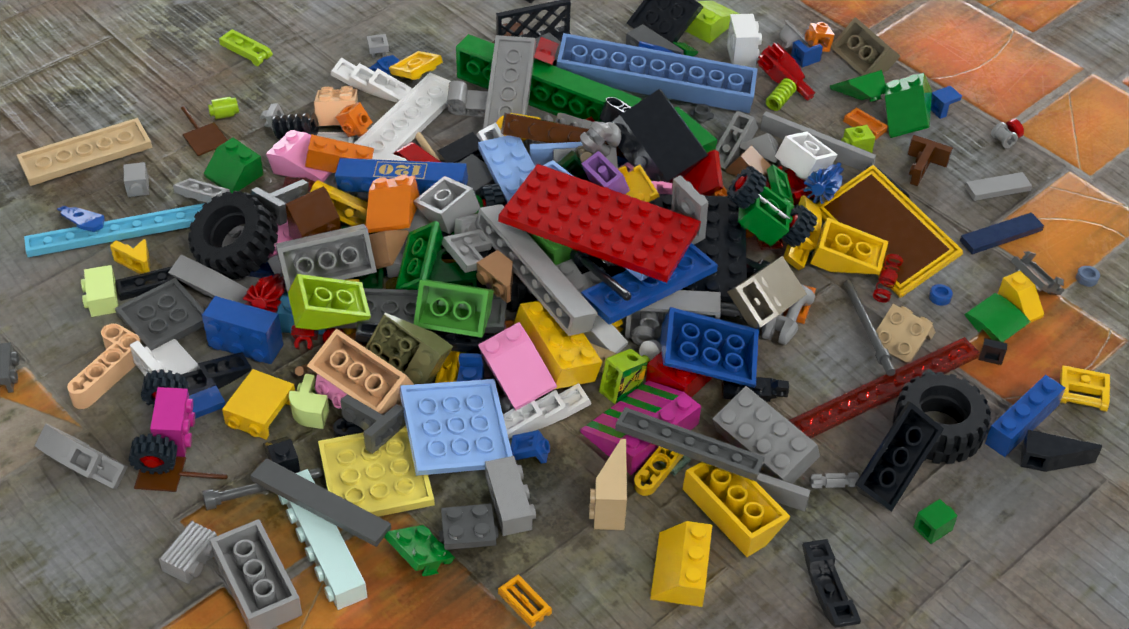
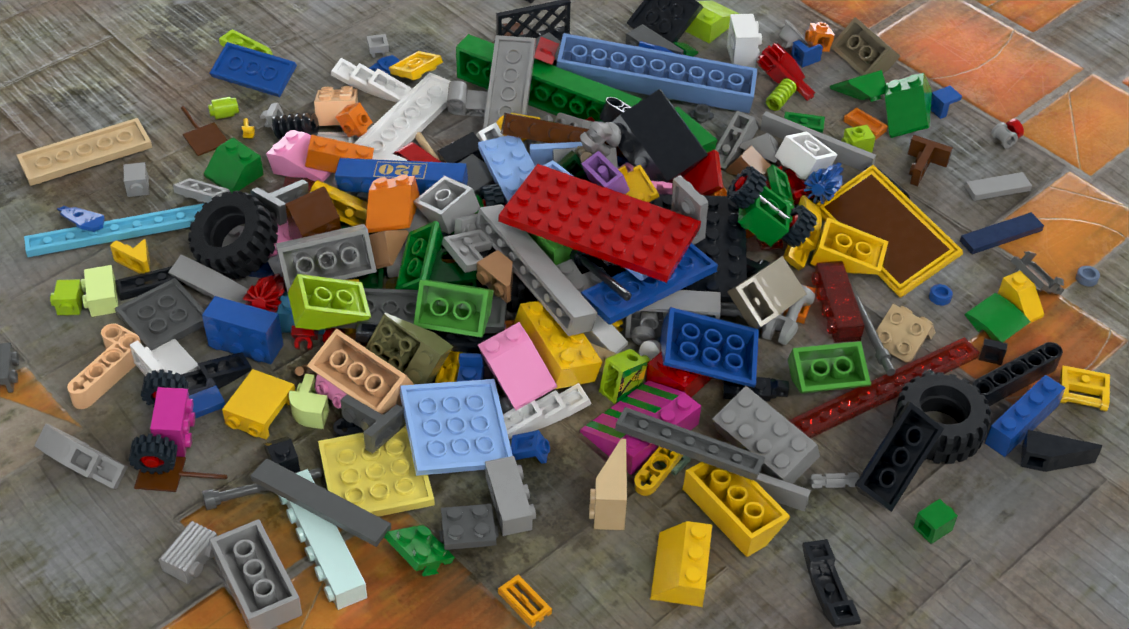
red piece [872,254,903,303] -> none
none -> lime brick [50,279,84,315]
none -> blue tile [210,42,297,97]
none -> yellow hand [242,118,255,138]
none -> green plate [784,111,825,134]
none -> bright green slope [787,341,871,393]
none -> clear red brick [811,261,865,343]
none -> black beam [972,342,1063,406]

